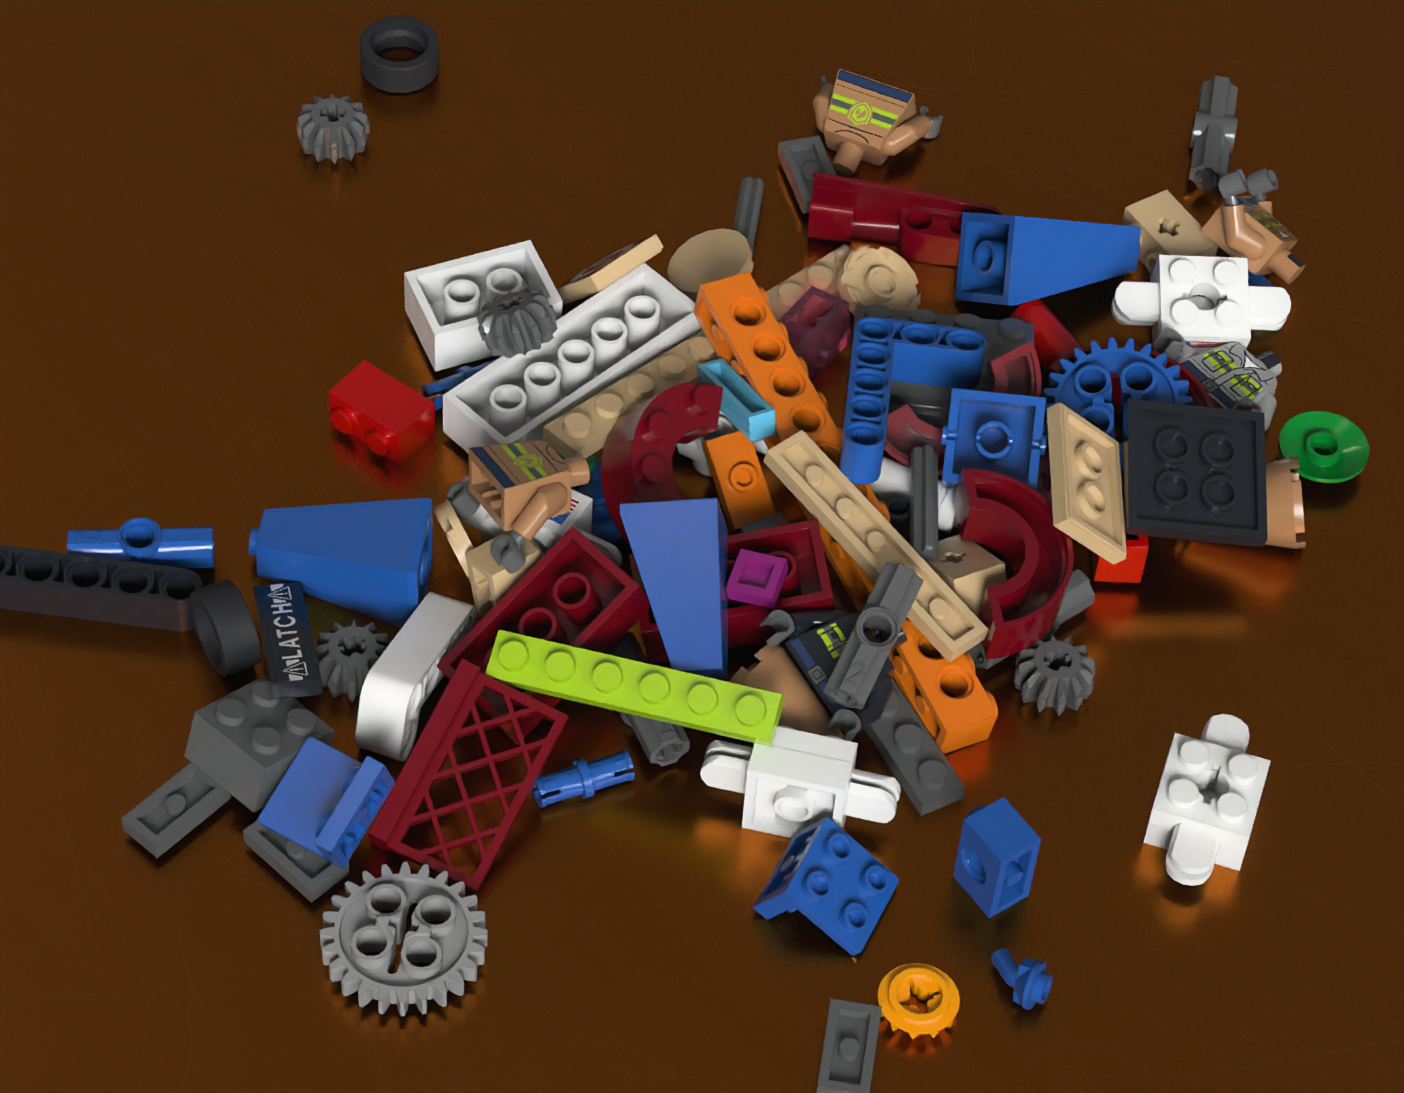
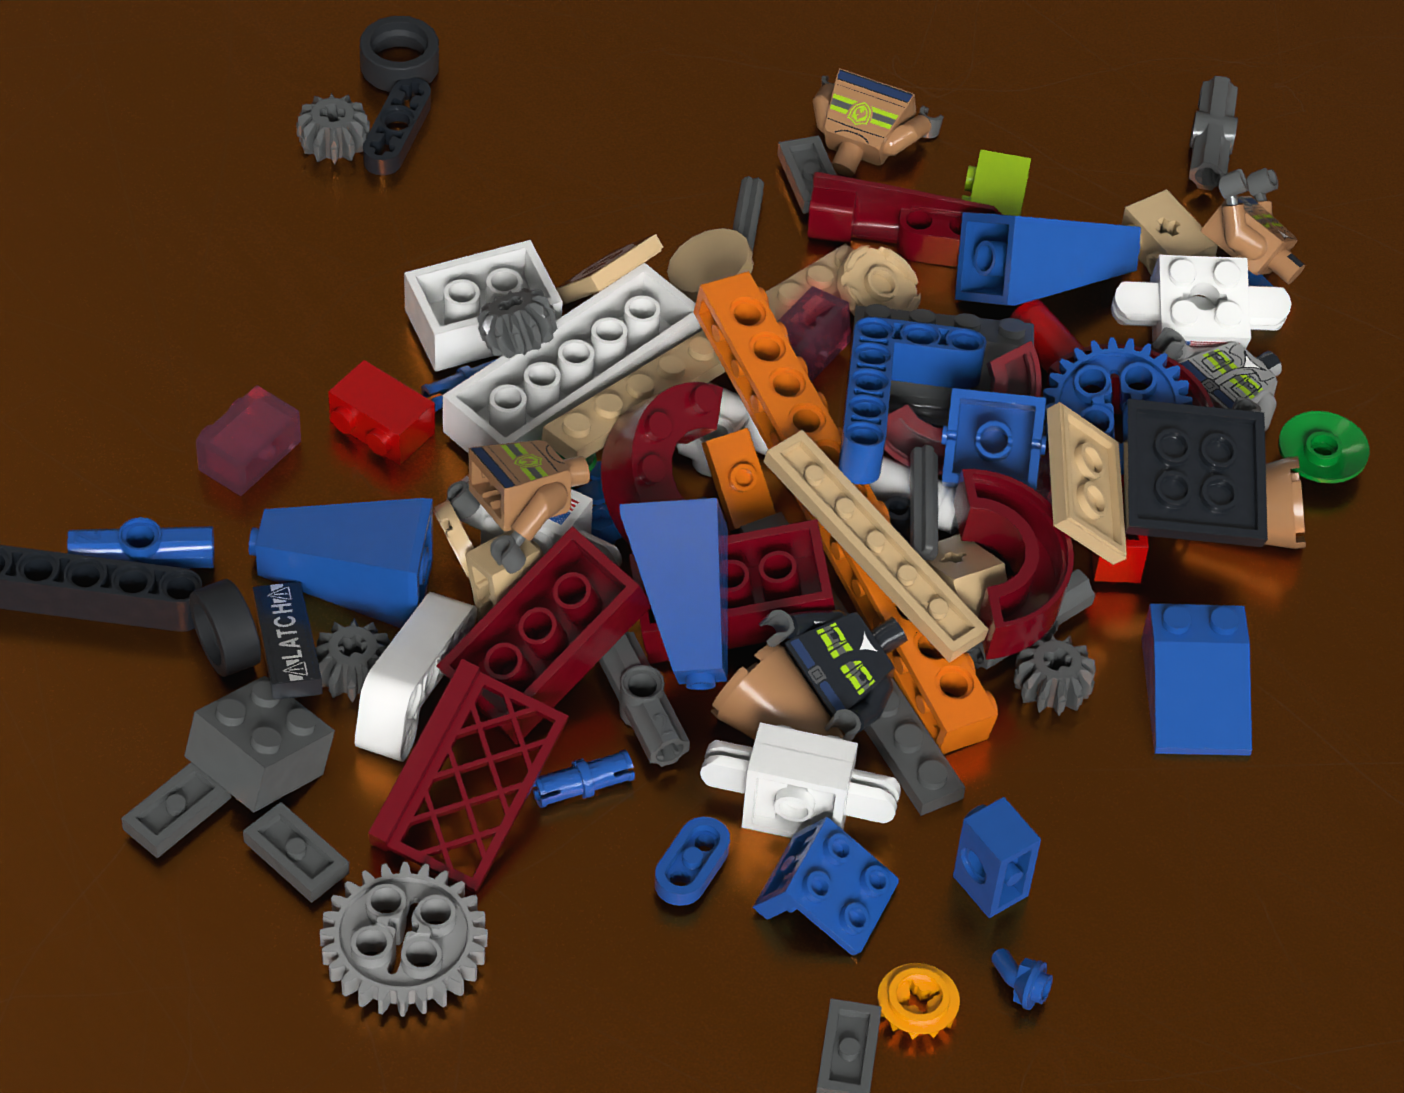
blue bracket [258,737,395,869] -> none
lime plate [485,630,785,747] -> none
medium azure piece [697,358,776,442] -> none
magenta plate [725,549,789,609] -> none
dark grey piece [823,562,924,710] -> none
white brick [1143,714,1271,886] -> none
none -> clear pink brick [196,385,301,496]
none -> black beam [363,77,431,175]
none -> blue plate [654,817,730,906]
none -> lime brick [962,150,1031,216]
none -> blue slope [1141,604,1252,756]

